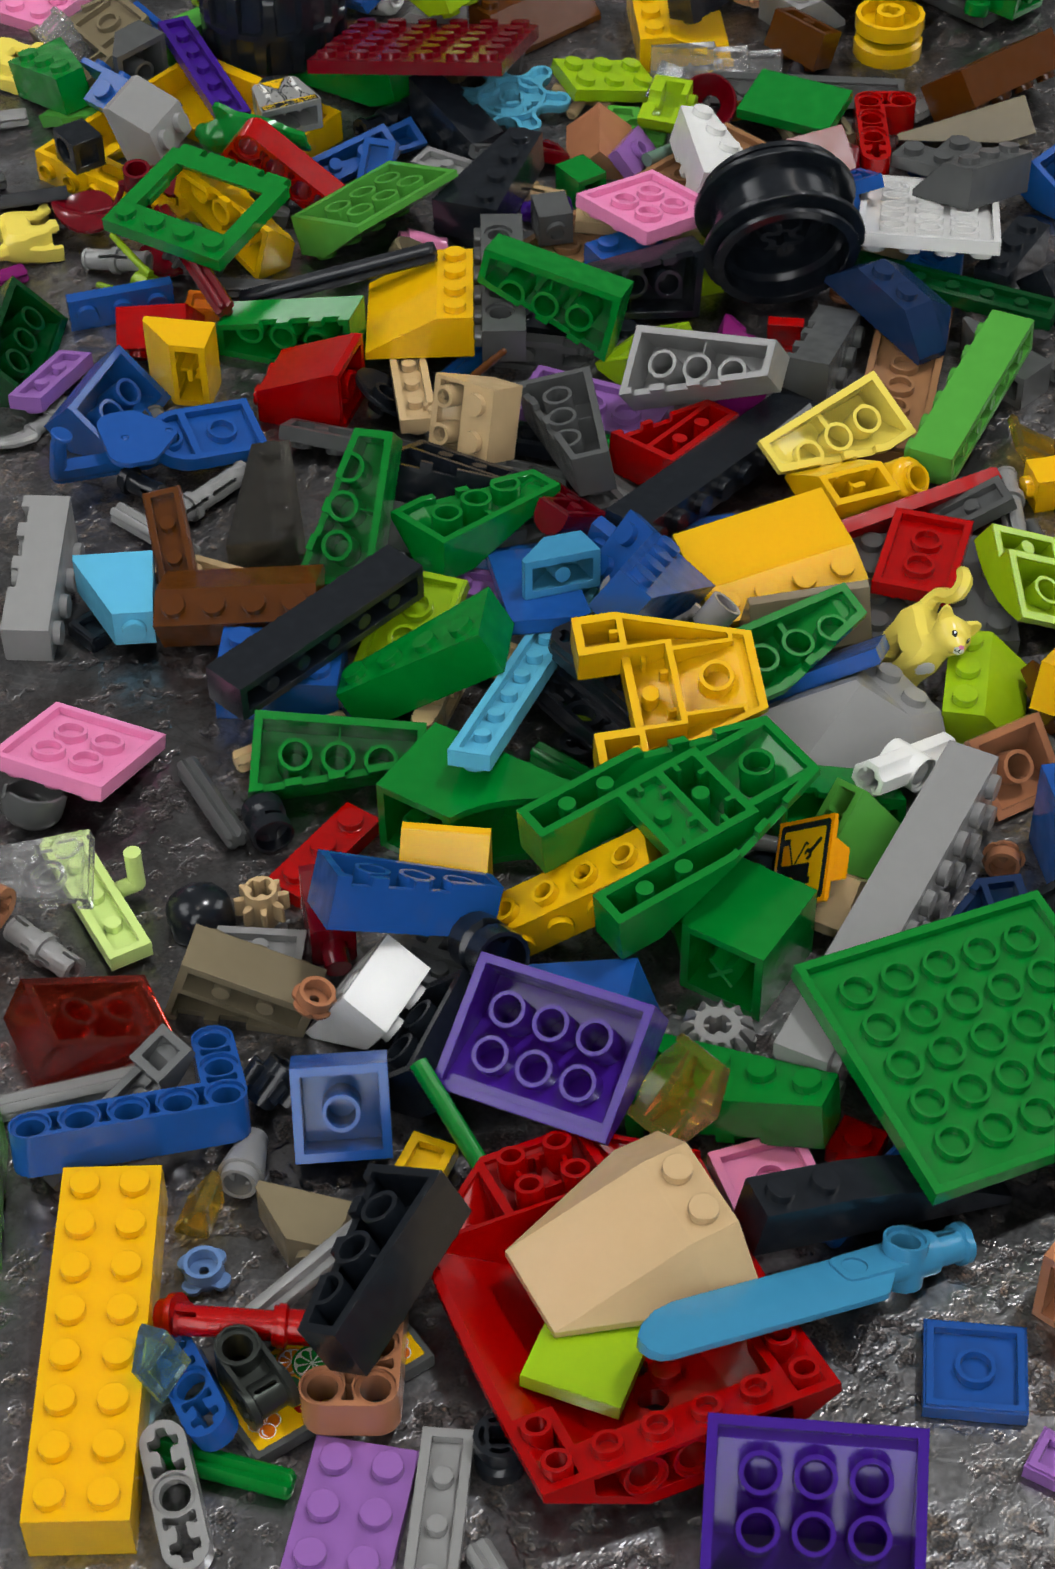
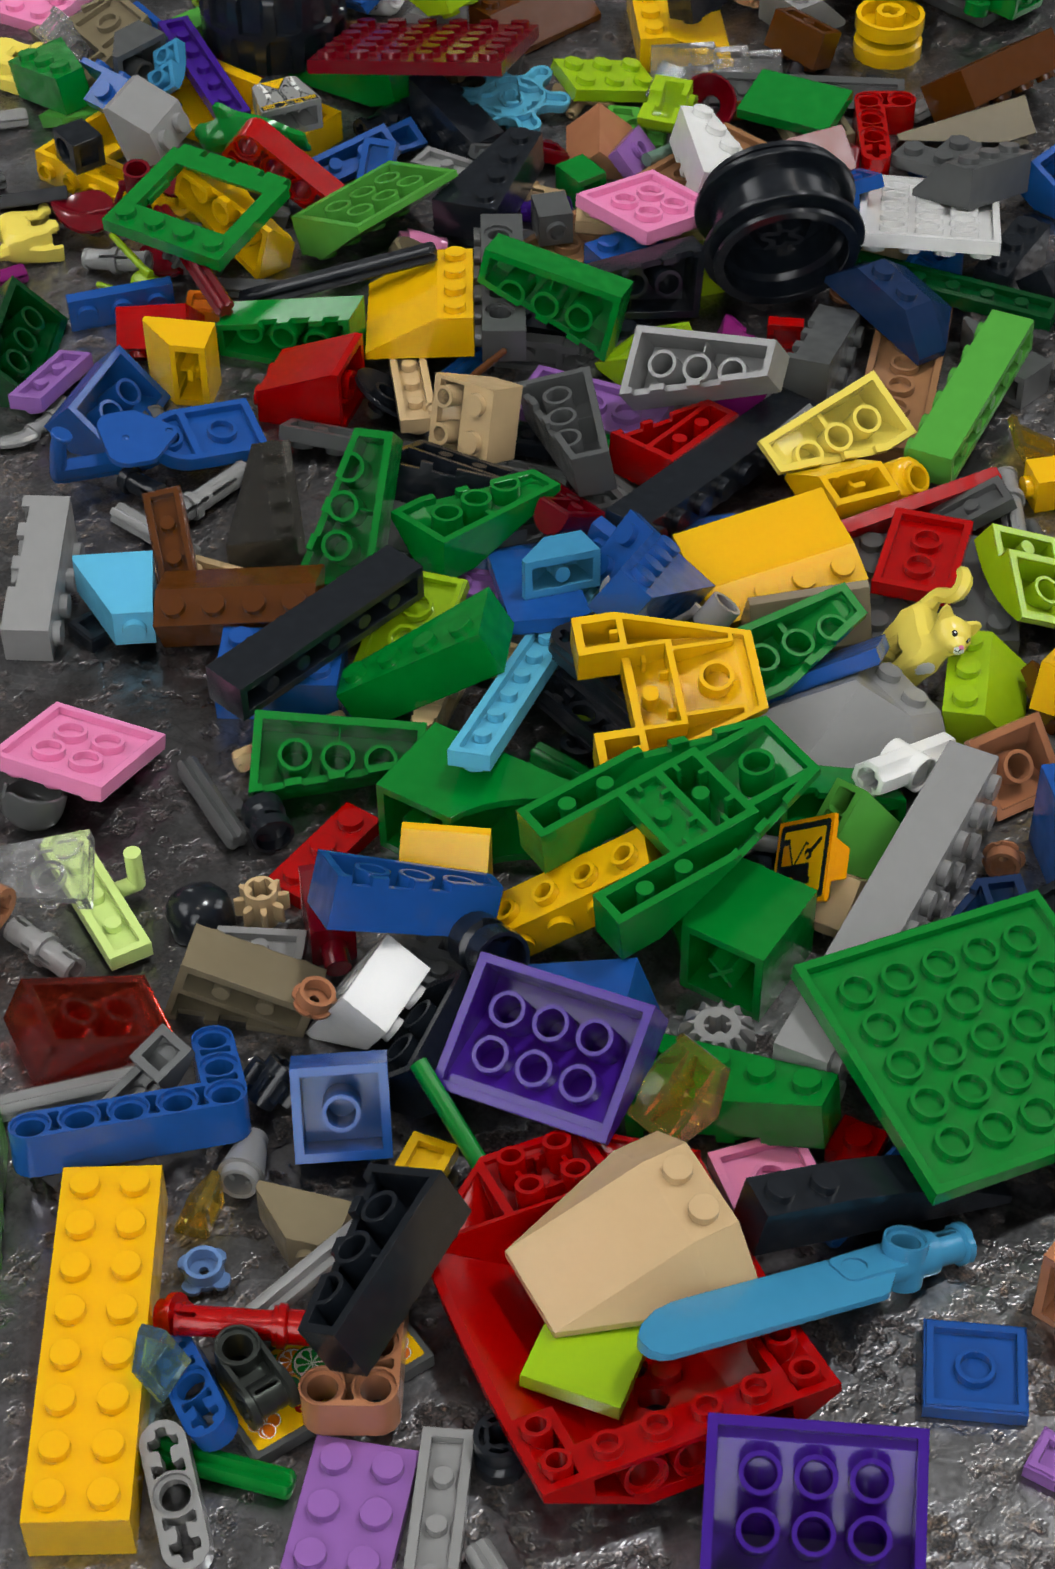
none -> dark azure slope [147,37,186,94]

